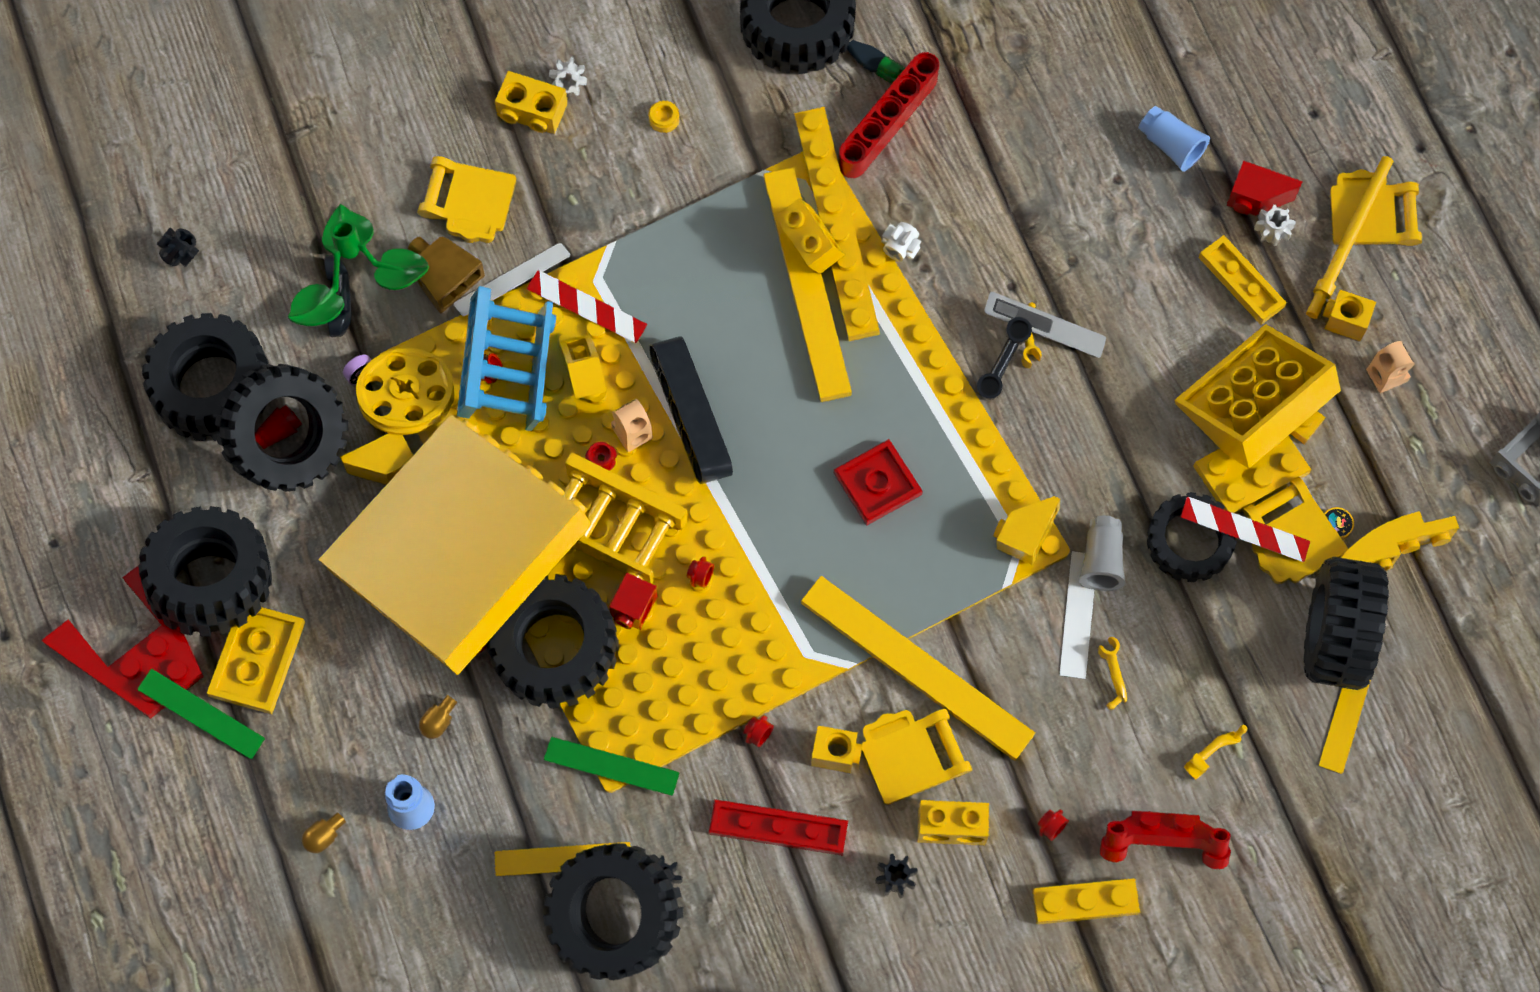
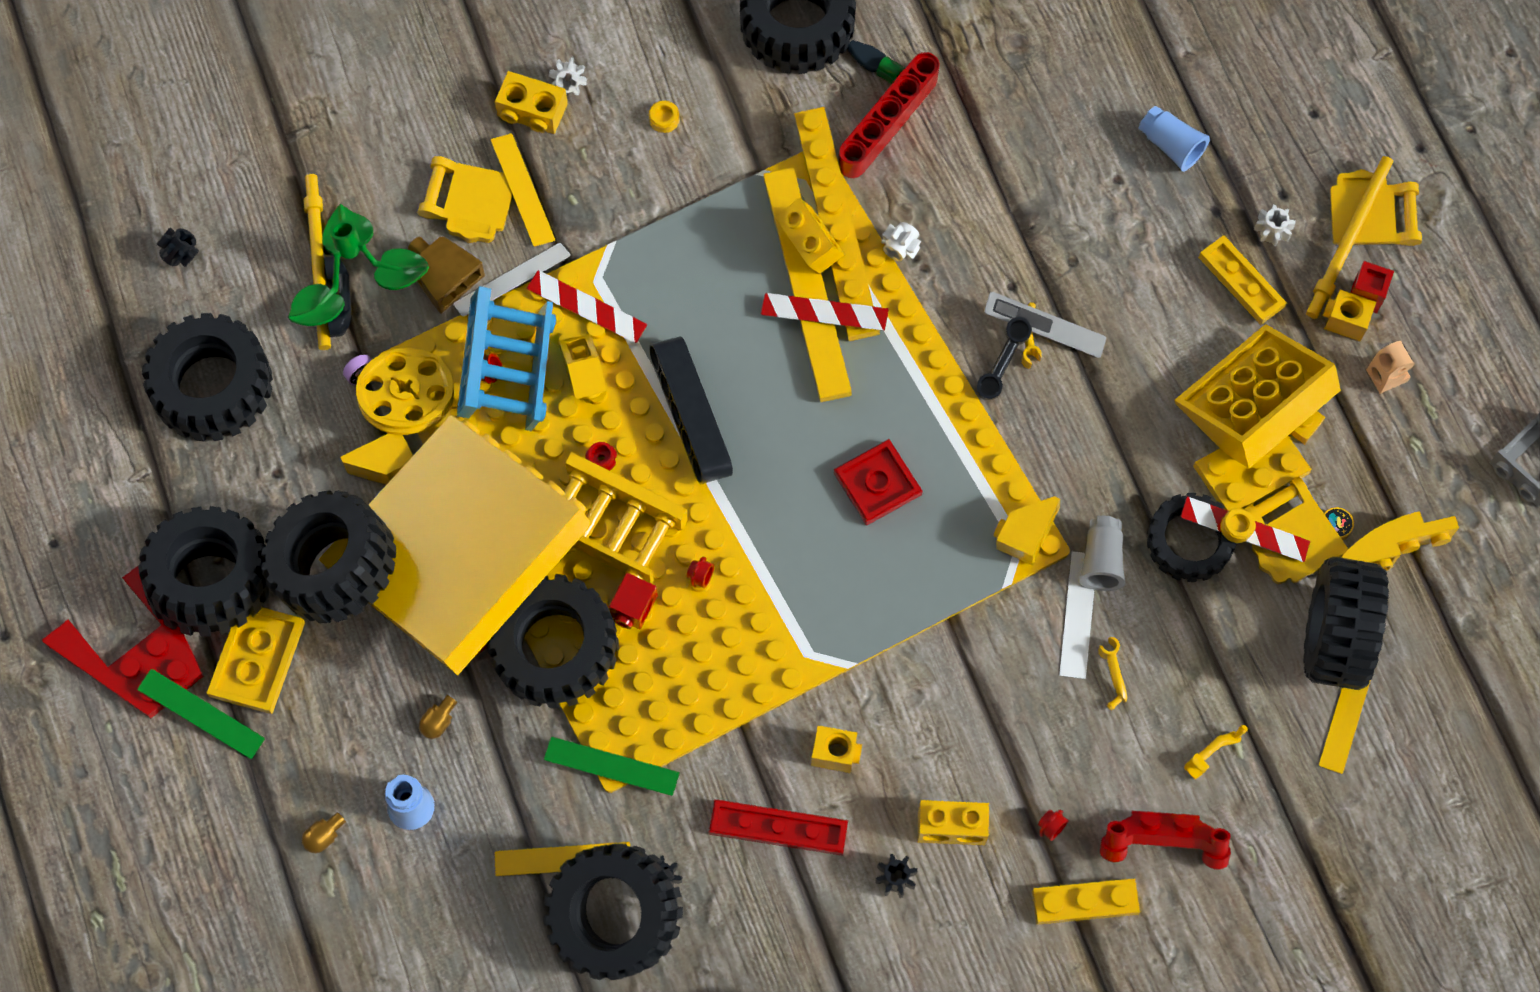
black tyre [215,364,348,492] -> none
red cone [254,404,302,450] -> none
light nougat leg [611,399,653,452] -> none
red plate [744,715,774,747] -> none
yellow tile [801,576,1035,761] -> none
yellow piece [862,709,973,805] -> none
red slope [1226,160,1303,216] -> none
none -> black tyre [261,490,396,623]
none -> yellow bar [303,174,331,350]
none -> yellow sticker [491,134,555,247]
none -> sticker [761,293,889,331]
none -> yellow tile [1220,508,1256,543]
none -> red brick [1350,261,1394,314]

